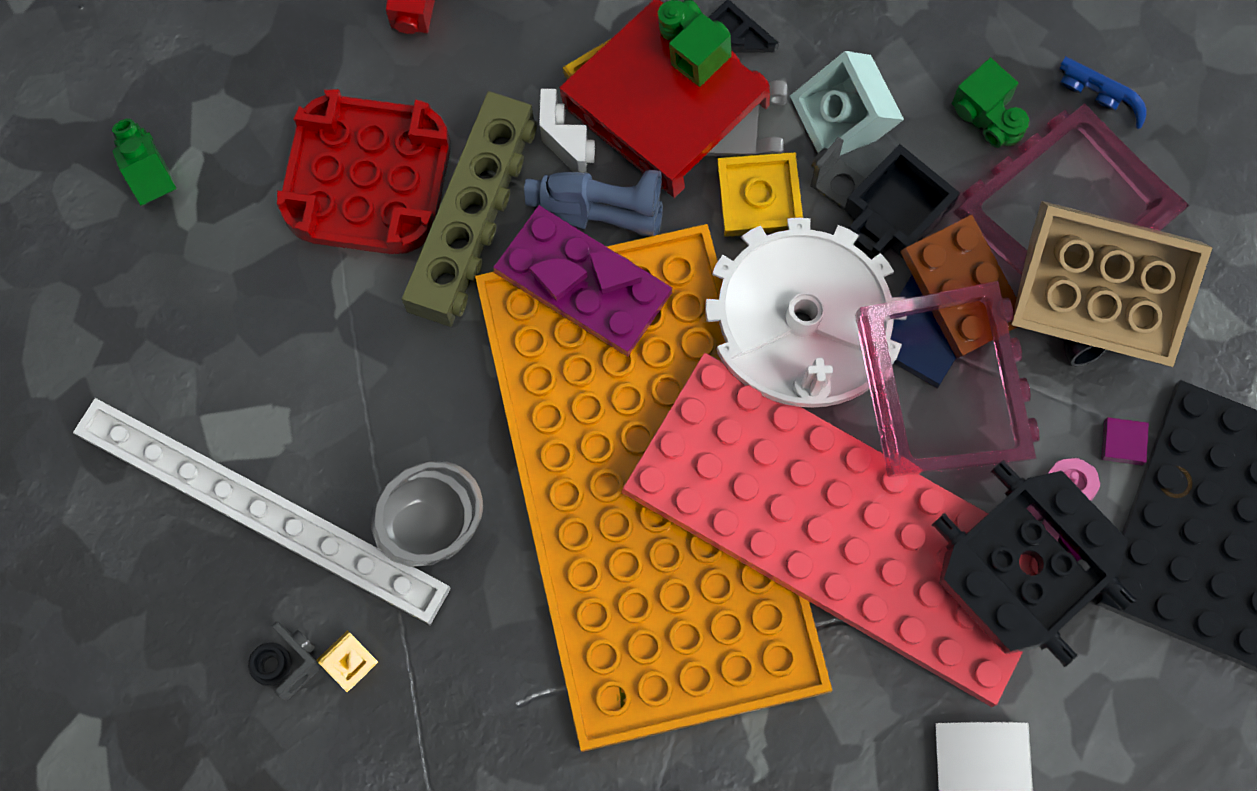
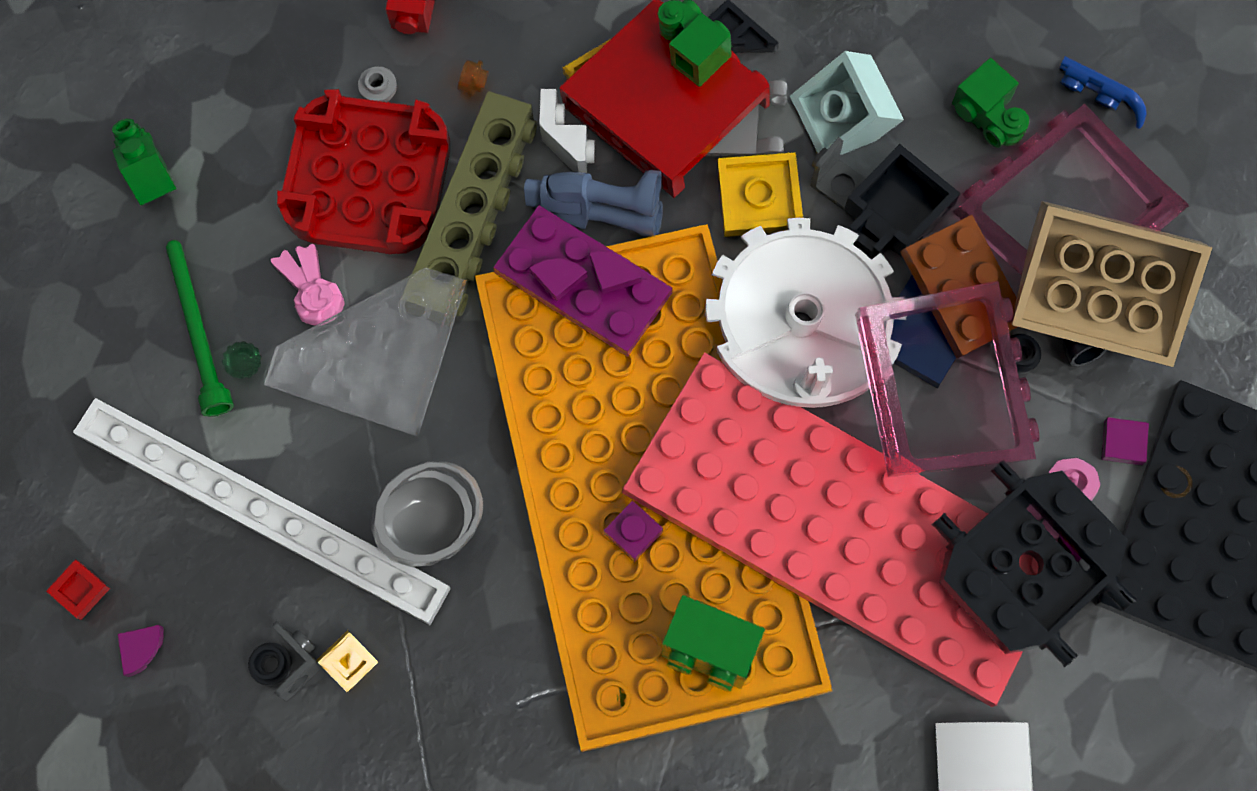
none -> red plate [46,559,110,620]
none -> magenta tile [118,625,164,677]
none -> green piece [166,240,234,417]
none -> clear green piece [222,341,262,379]
none -> clear plate [264,267,467,436]
none -> bright pink piece [270,244,345,327]
none -> light grey plate [358,66,397,102]
none -> clear orange plate [458,60,489,97]
none -> magenta plate [604,500,663,562]
none -> green brick [661,595,765,692]
none -> black plate [1000,334,1042,374]

